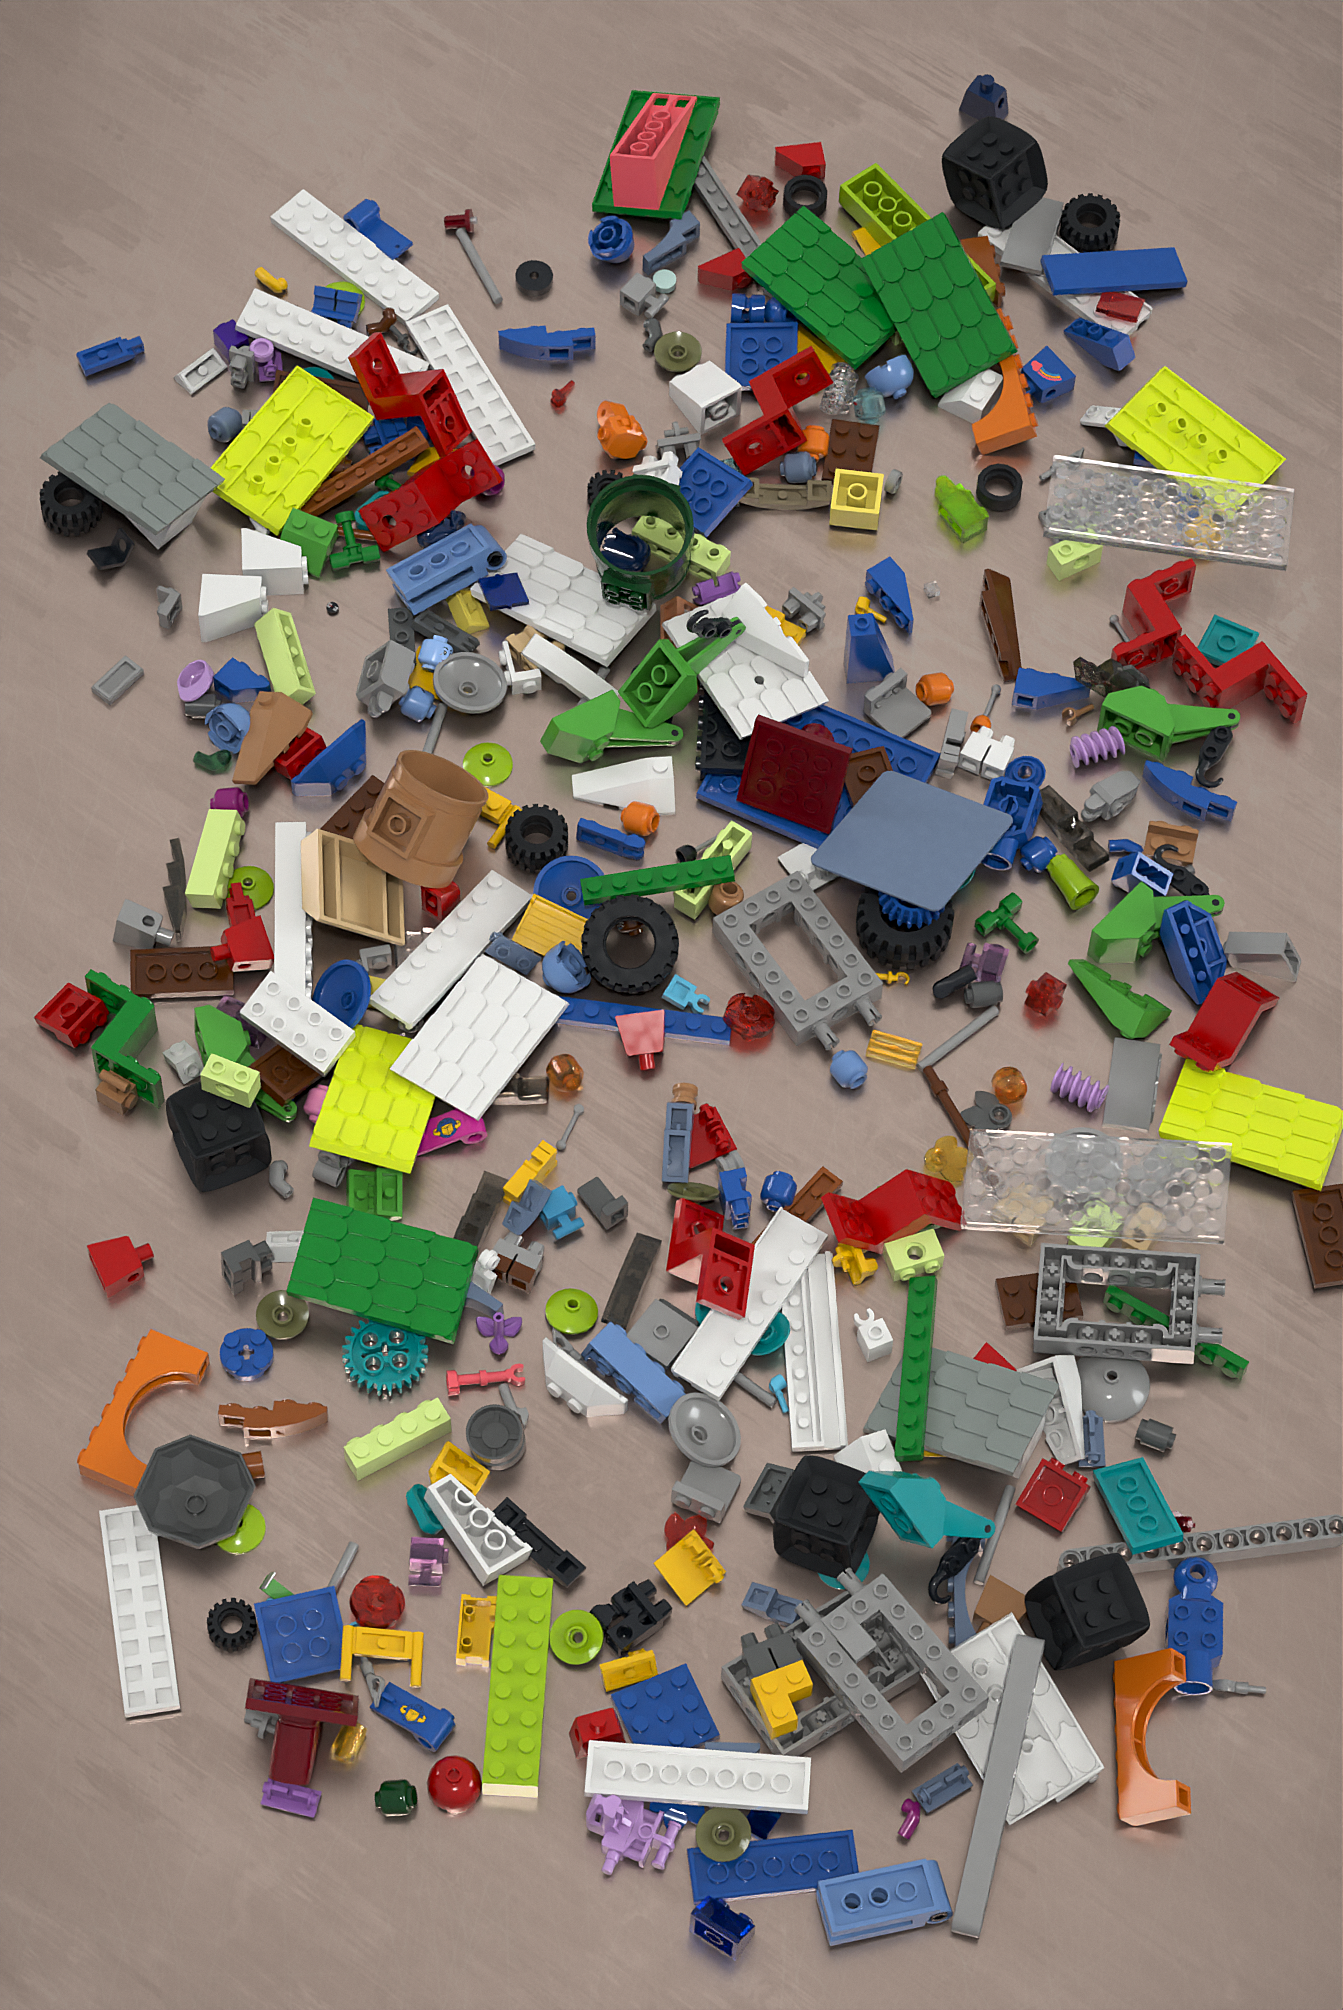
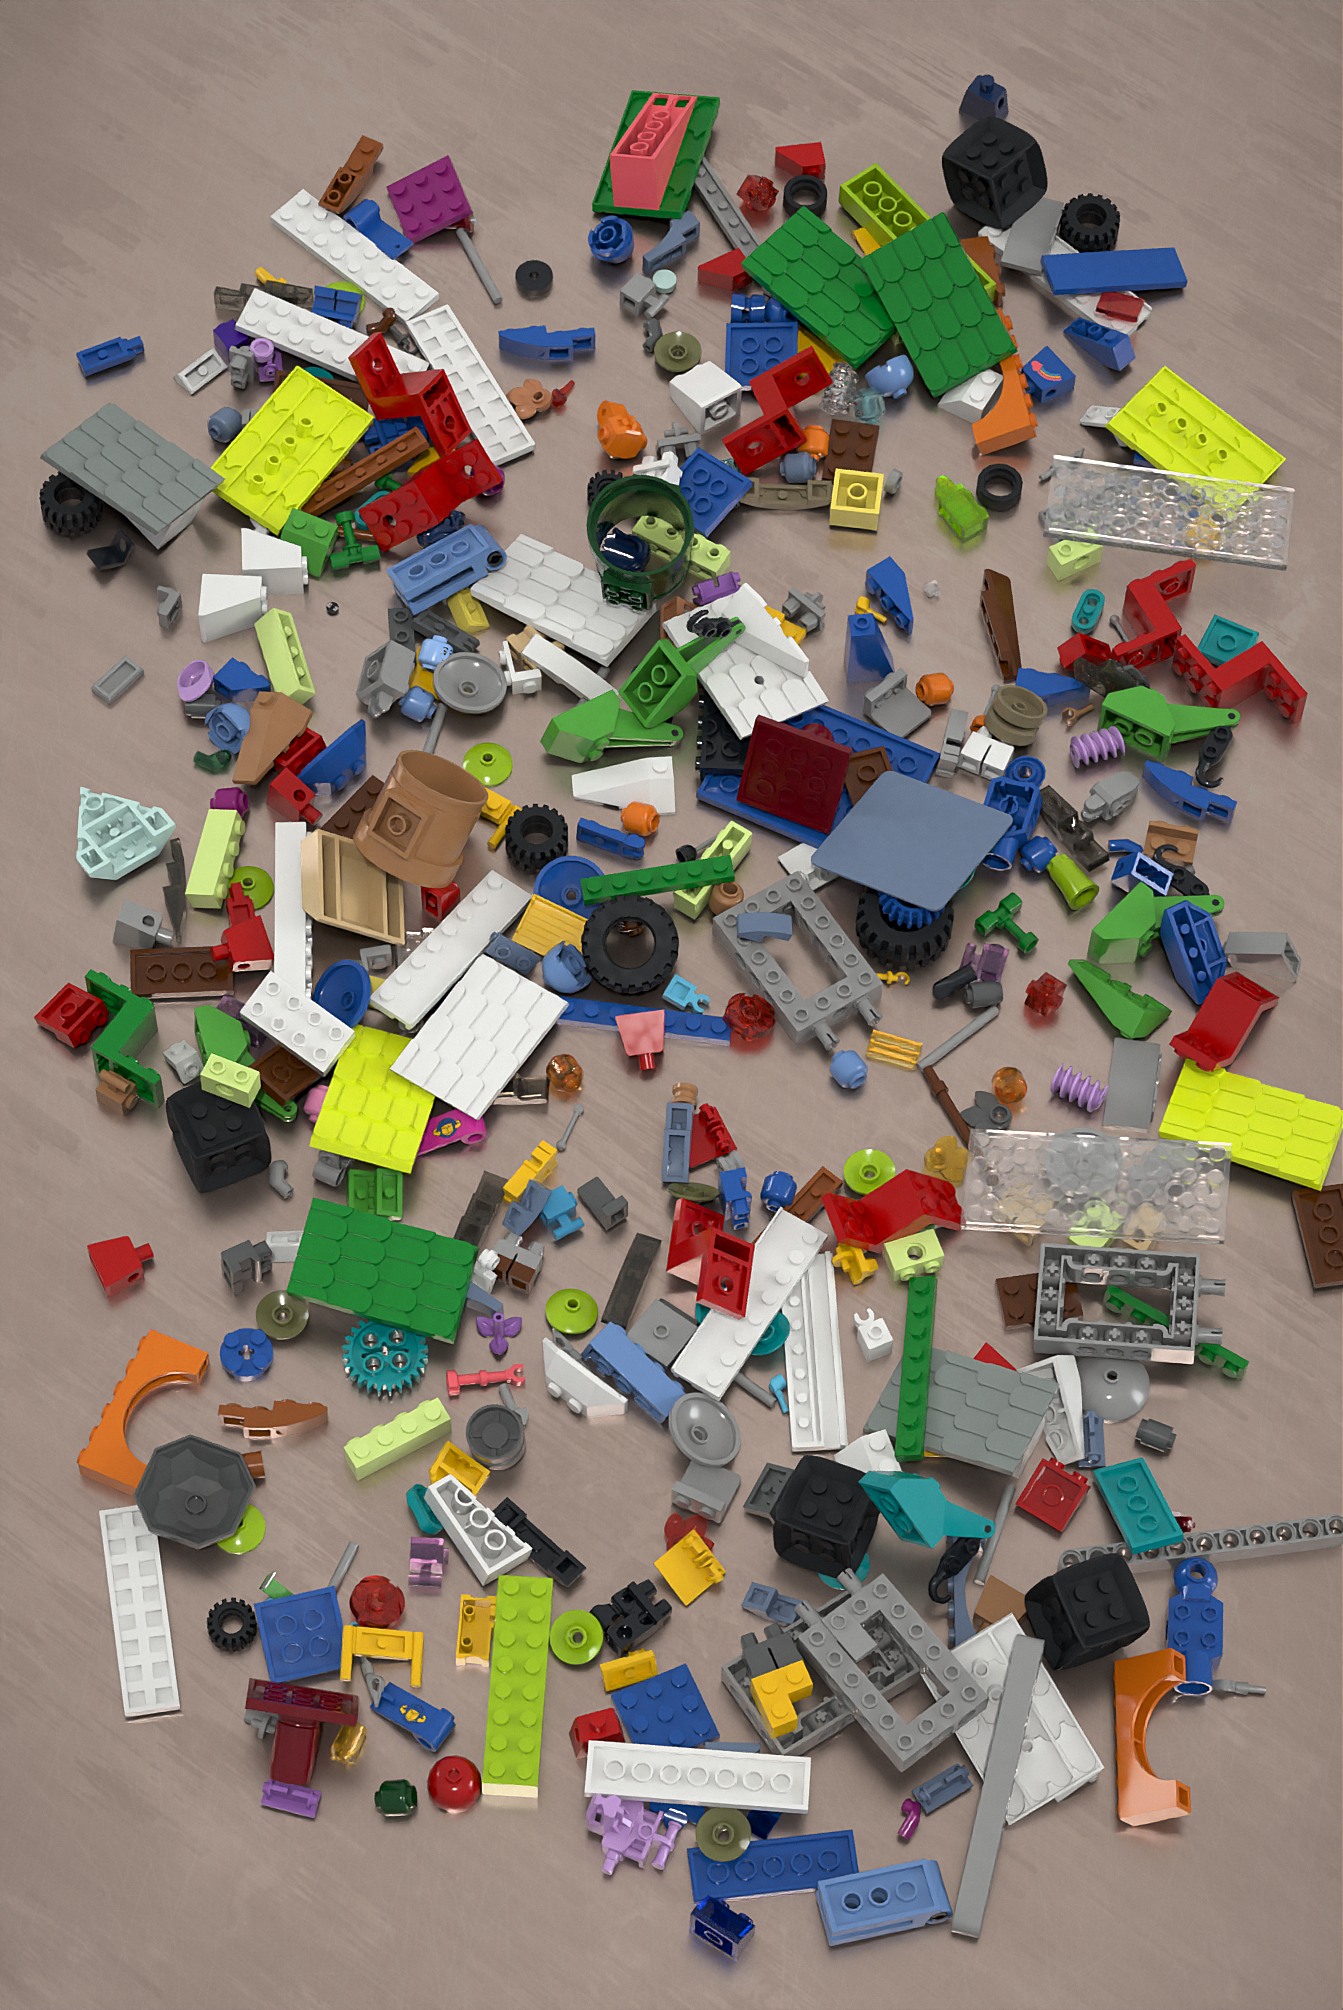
clear blue piece [478,572,529,611] -> none
none -> light aqua wedge [76,787,176,880]
none -> clear smoke slope [214,280,314,311]
none -> red torso [266,767,323,826]
none -> dark orange slope [318,135,384,214]
none -> magenta plate [386,155,473,244]
none -> nougat plate [506,379,552,420]
none -> sand blue slope [736,912,792,942]
none -> lime dish [843,1149,896,1195]
none -> dark tan wheel [984,685,1048,746]
none -> red slope [1057,633,1112,674]
none -> teal plate [1071,589,1105,634]

